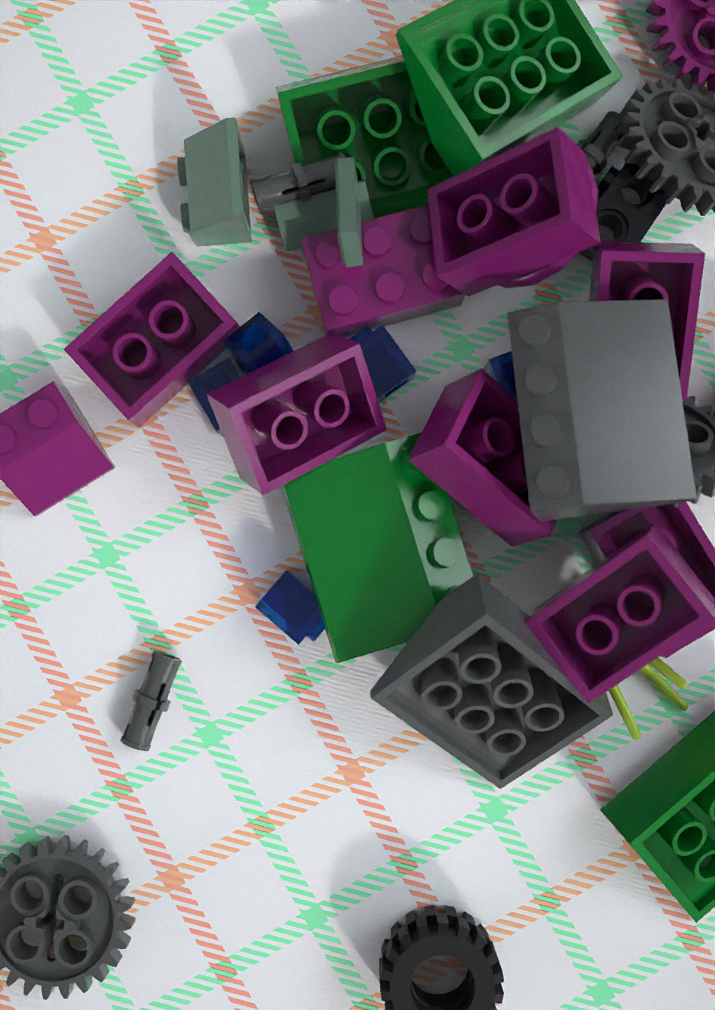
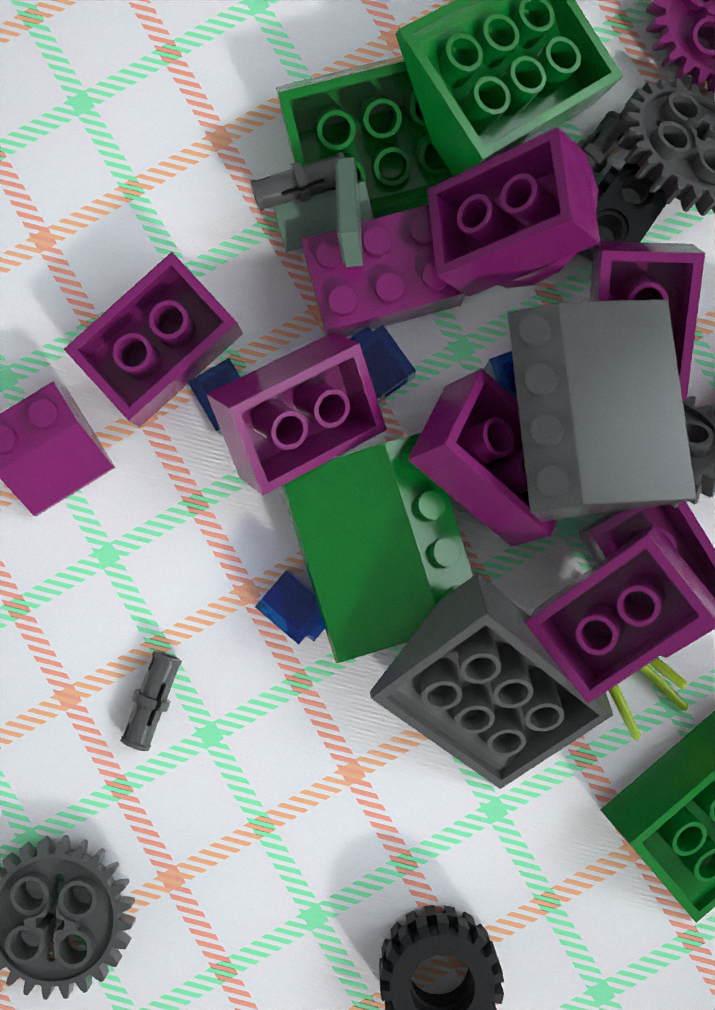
sand green slope [177,117,252,247] -> none
clear blue brick [222,312,293,375] -> none

